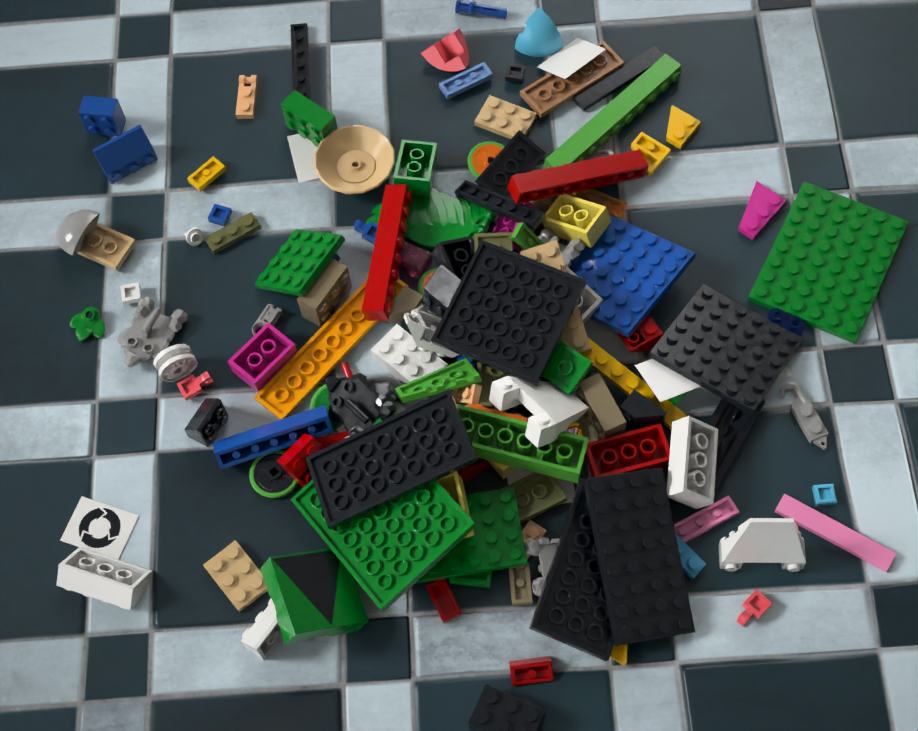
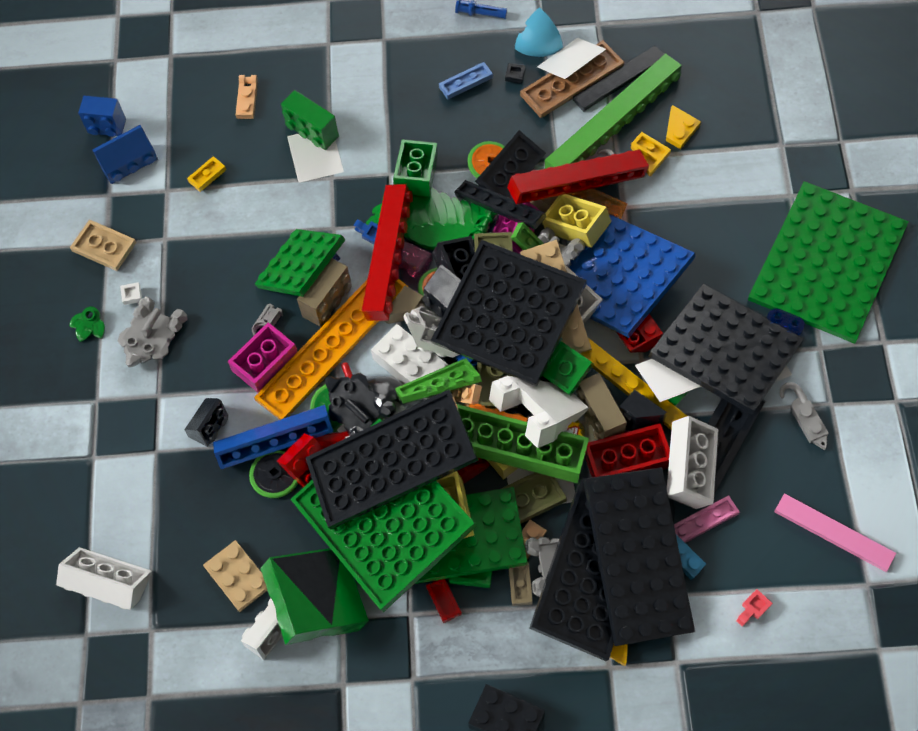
light grey brick [55,210,100,256] -> none
white sticker [60,496,139,560] -> none
white wheel [153,344,198,382] -> none
coral plate [176,372,213,401] -> none
white plate [184,227,204,246] -> none
olive plate [204,212,261,255] -> none
blue plate [208,204,232,227] -> none
black tile [290,23,311,100] -> none
tan dish [314,125,395,194] -> none
coral brick [421,28,469,72] -> none
tan plate [474,95,537,139] -> none
red slope [509,656,554,686] -> none
white wedge [718,518,806,572] -> none
dark pink wing [738,181,787,240] -> none
medium azure tile [812,484,837,506] -> none

